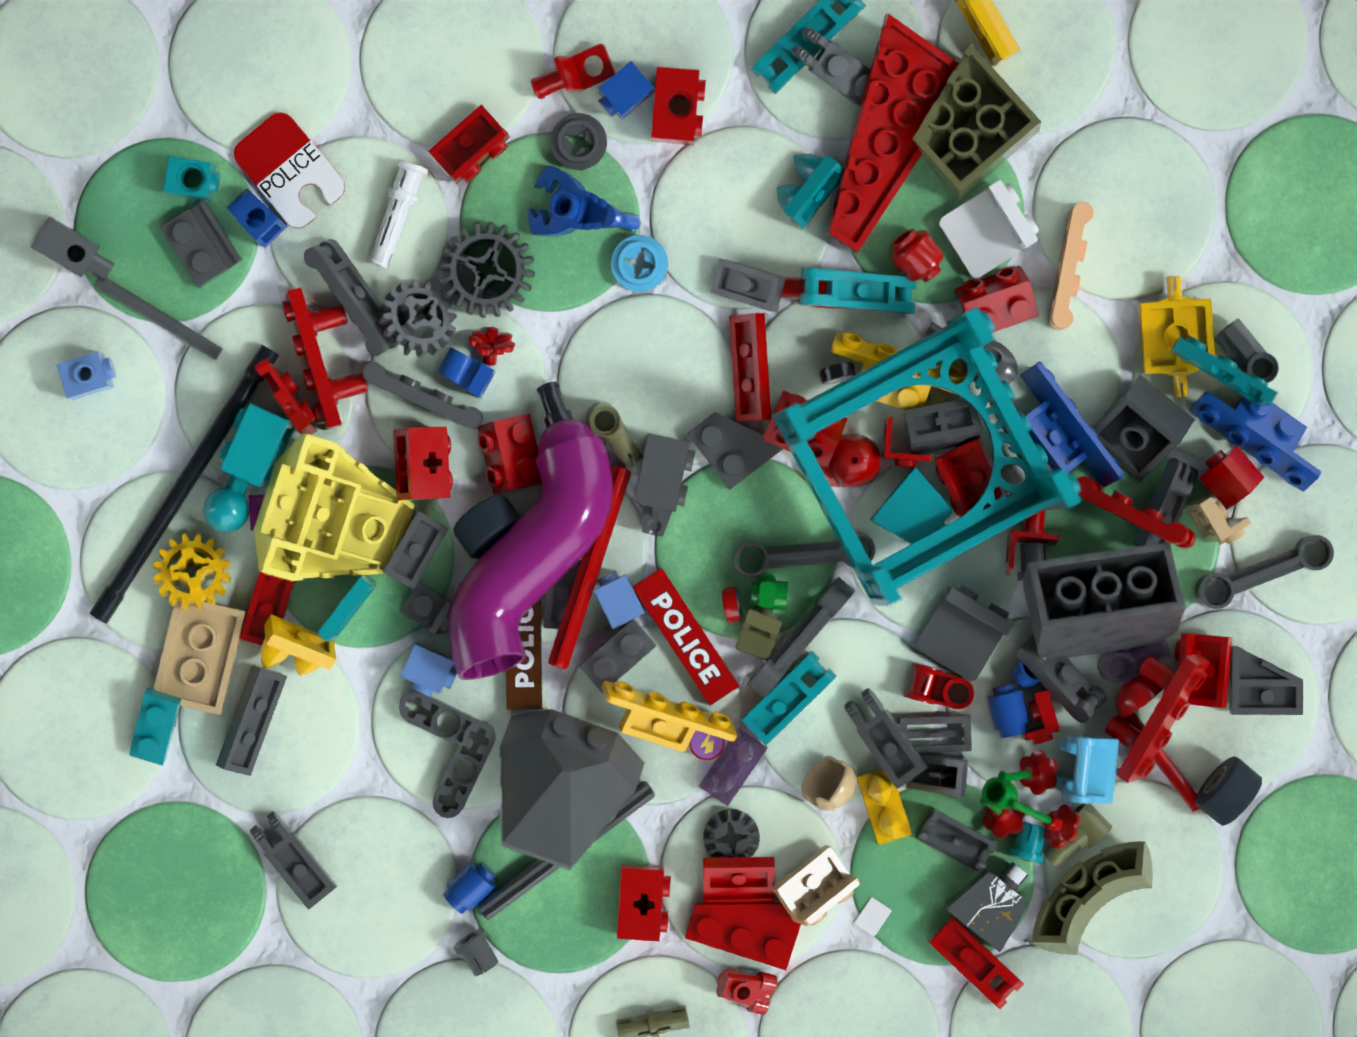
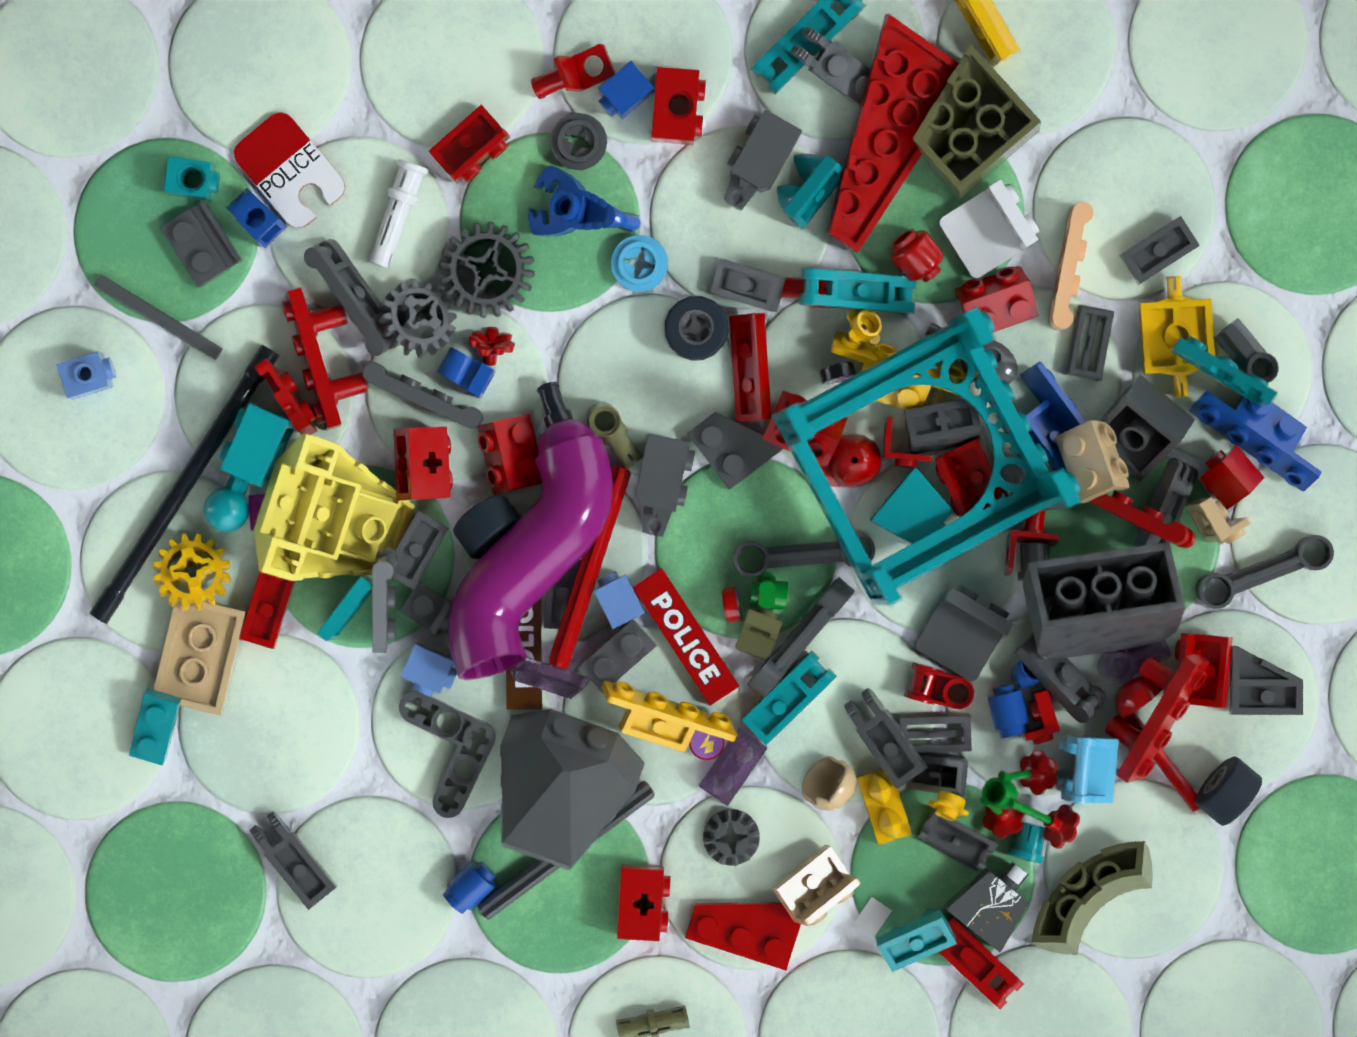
dark grey torso [30,216,115,282] -> none
dark grey plate [216,665,287,776] -> none
yellow tile [261,614,336,676] -> none
dark grey bush [453,929,499,976] -> none
red plate [703,857,775,904] -> none
red plate [716,967,777,1015] -> none
olive pin [1043,803,1112,868] -> none
none -> plate [372,547,398,653]
none -> clear purple tile [511,657,590,699]
none -> black wheel [665,296,728,361]
none -> dark grey hinge [723,110,802,211]
none -> yellow plate [847,309,882,346]
none -> teal tile [876,908,957,972]
none -> yellow plate [928,791,969,821]
none -> tan bracket [1055,420,1130,503]
none -> dark grey tile [1065,305,1115,381]
none -> dark grey plate [1119,216,1200,285]

